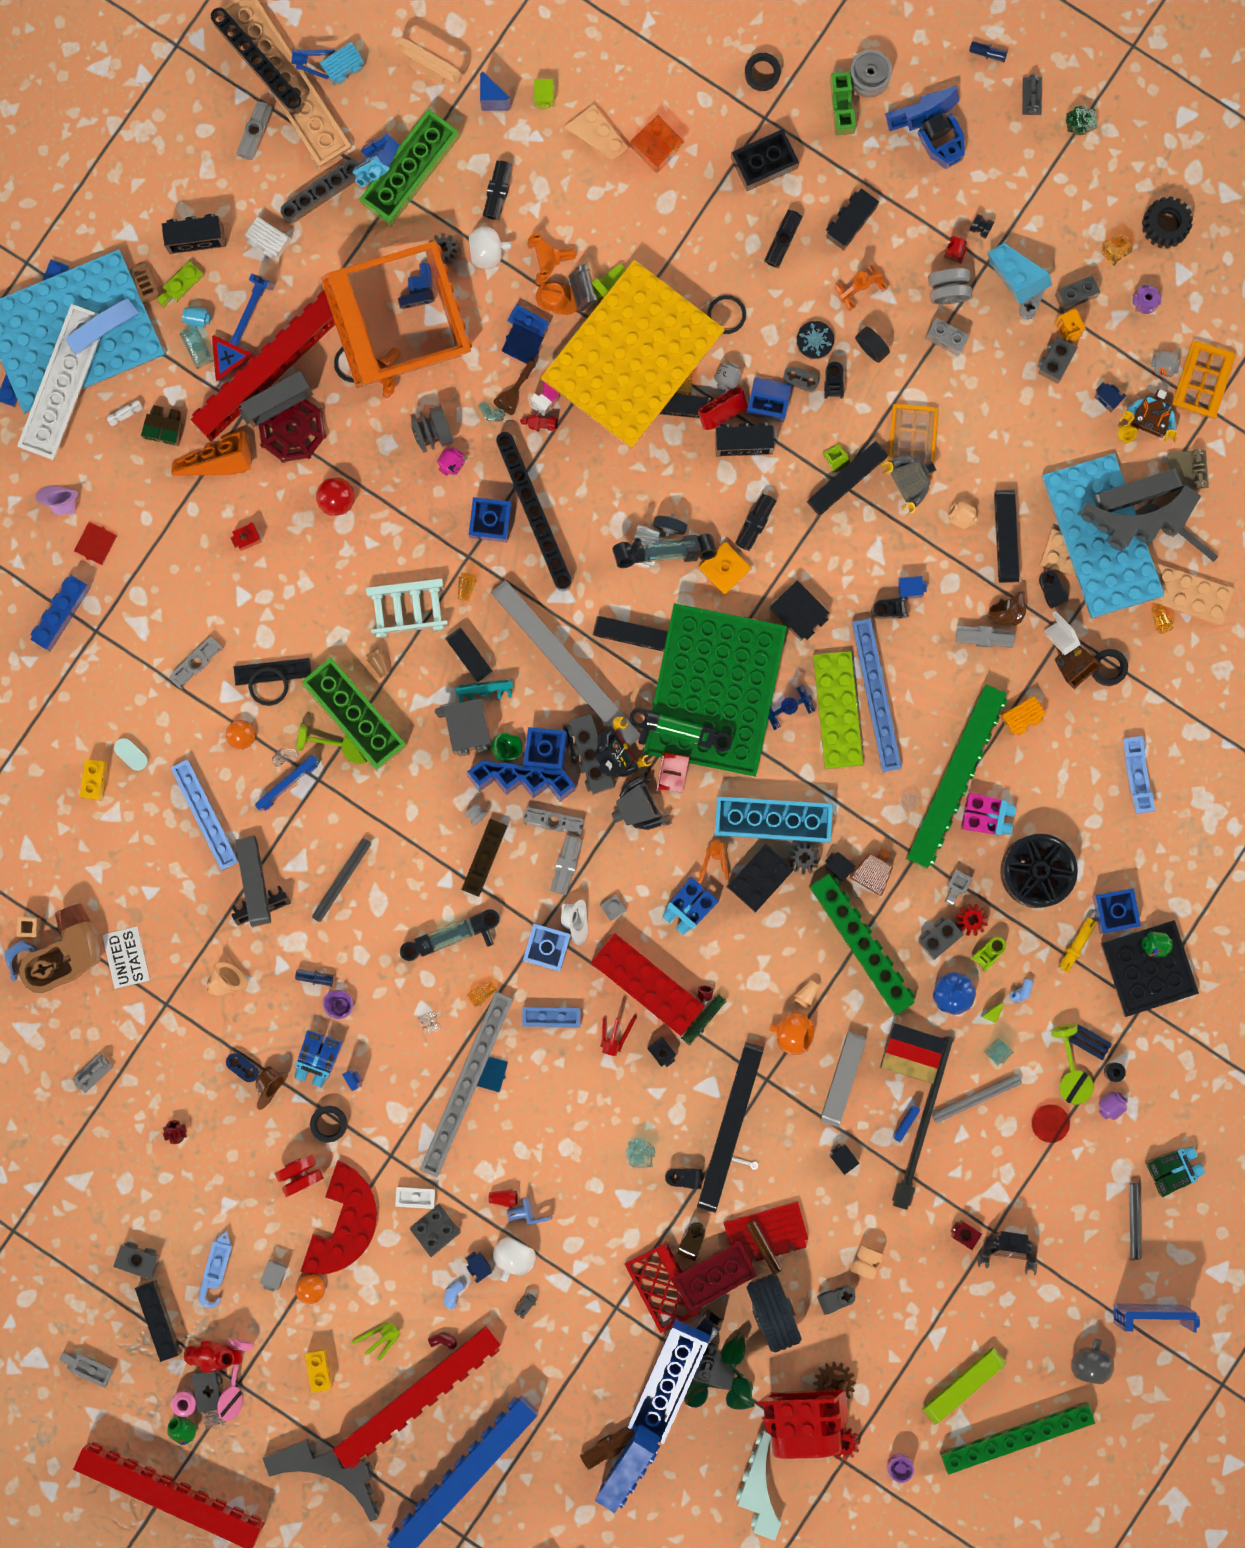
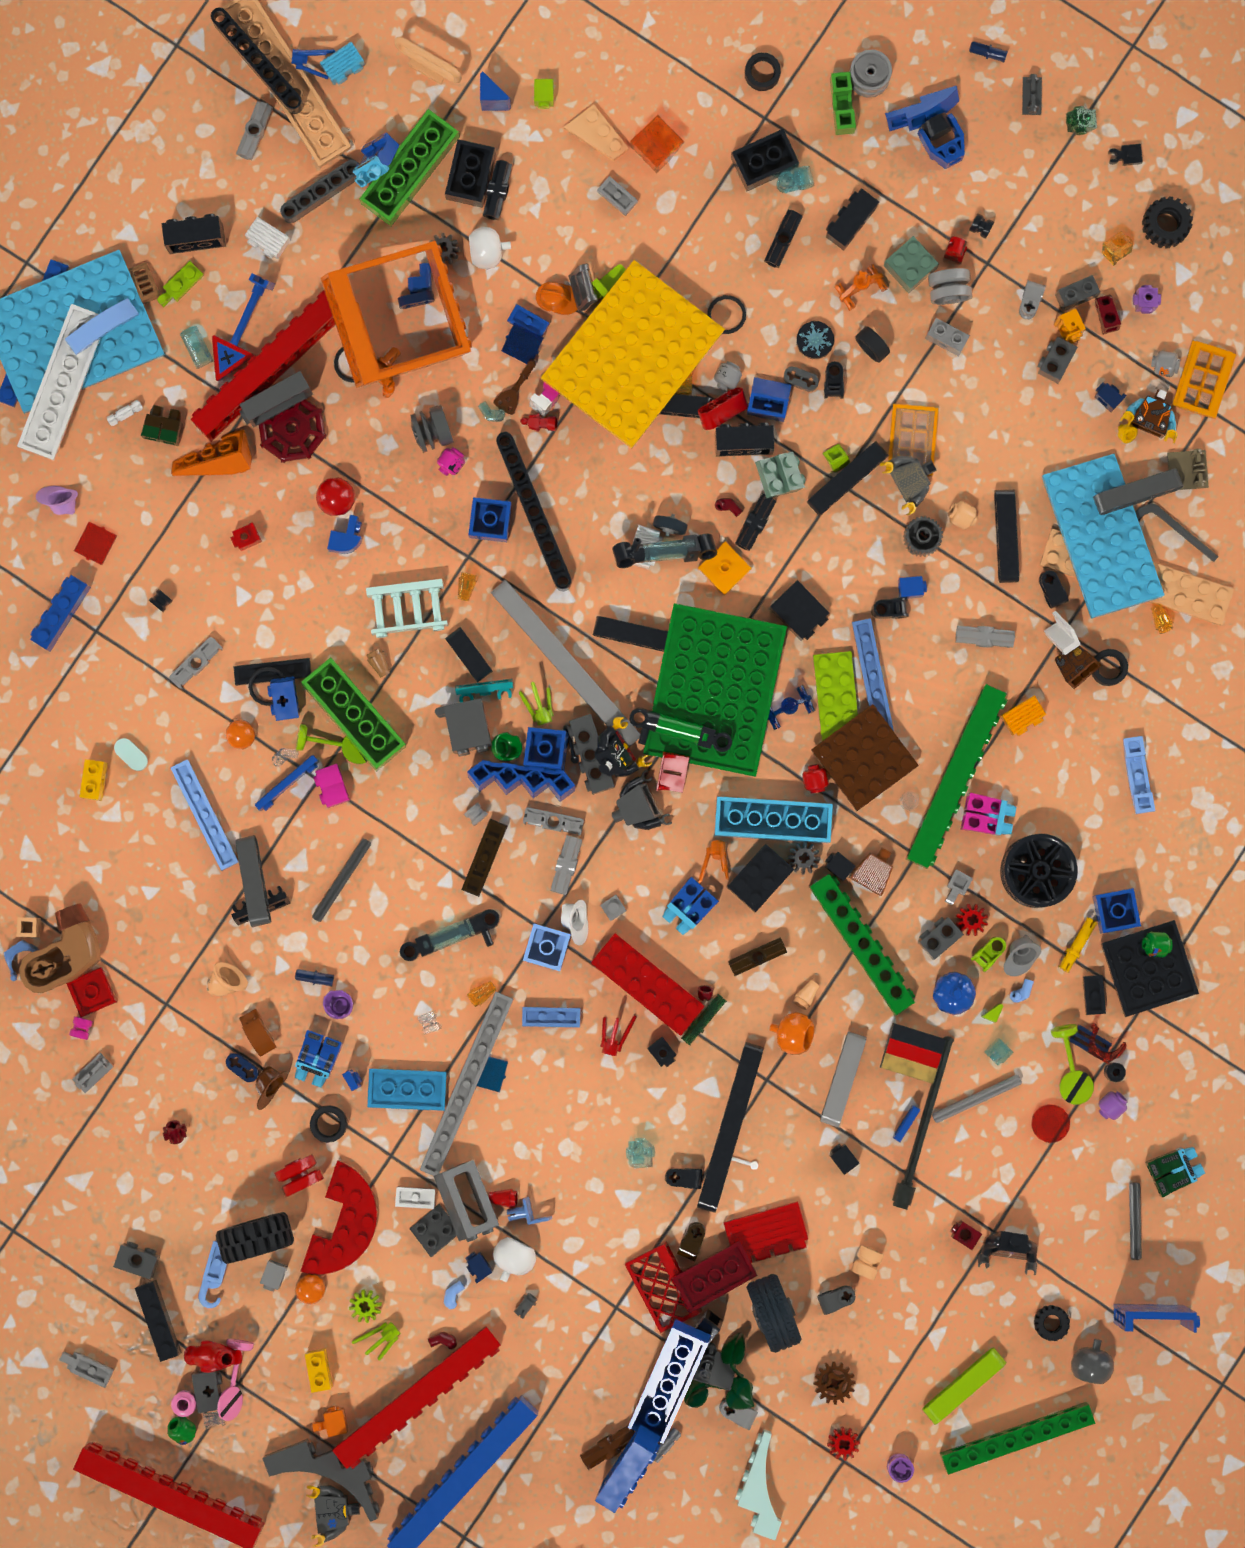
white sticker [102,926,150,989] -> none
medium azure brick [182,306,211,328] -> none
orange axle [527,233,576,285] -> none
reddish brown axle [746,1221,782,1274] -> none
red brick [758,1390,848,1459] -> none
medium azure wedge [987,243,1052,304] -> none
reddish brown hair [987,591,1026,625] -> none
dark grey arch [1077,485,1201,551] -> none
none -> red tile [66,967,117,1018]
none -> dark pink wheel [69,1016,93,1040]
none -> black wheel [149,589,173,612]
none -> black tyre [216,1212,294,1264]
none -> dark orange brick [239,1009,277,1057]
none -> blue brick [267,677,300,721]
none -> dark grey torso [306,1485,360,1547]
none -> orange brick [312,1406,349,1437]
none -> dark pink brick [313,764,350,808]
none -> blue brick [327,515,363,554]
none -> lime gear [349,1289,382,1323]
none -> dark azure plate [367,1069,447,1111]
none -> piece [433,1160,499,1242]
none -> black brick [445,139,496,208]
none -> lime plant [519,682,554,726]
none -> light grey plate [597,176,638,216]
none -> light grey axle [654,1428,681,1463]
none -> dark red arm [715,498,743,517]
none -> light grey piece [719,1399,758,1430]
none -> dark brown piece [728,937,787,976]
none -> sand green plate [755,452,806,498]
none -> clear light blue piece [776,166,814,193]
none -> red head [802,764,829,793]
none -> reddish brown plate [811,704,919,811]
none -> sand green brick [883,236,939,294]
none -> dark grey brick [903,516,943,557]
none -> light grey piece [1004,935,1041,976]
none -> black tyre [1034,1305,1070,1341]
none -> black plate [1083,975,1106,1015]
none -> clear red helmet [1087,1023,1127,1064]
none -> dark red leg [1095,295,1121,334]
none -> black plate [1108,144,1143,166]

